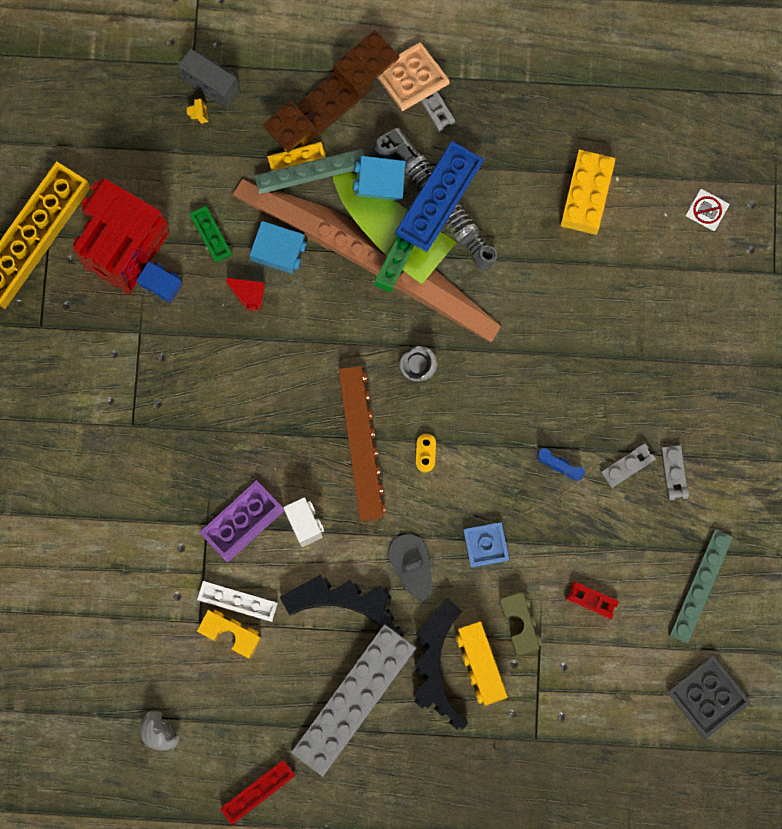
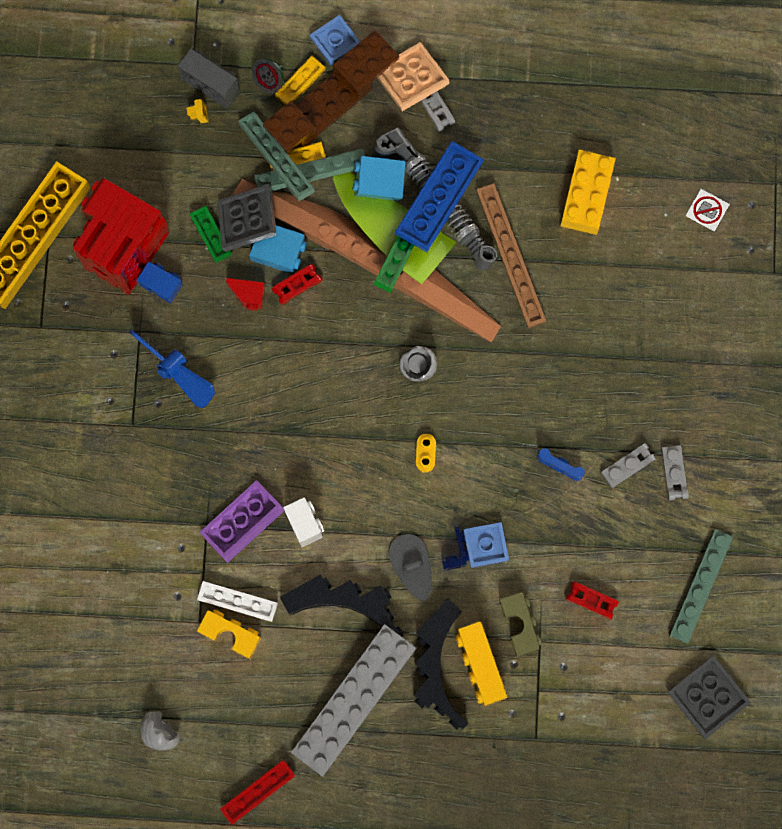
dark orange brick [338,366,386,523] -> none
none -> blue piece [129,329,215,408]
none -> dark grey plate [218,184,277,252]
none -> sand green plate [238,112,315,201]
none -> shield [252,58,285,93]
none -> red plate [272,264,323,305]
none -> yellow tile [275,56,326,105]
none -> medium blue plate [310,15,360,66]
none -> clear blue bracket [442,527,470,571]
none -> medium nougat plate [476,183,546,328]

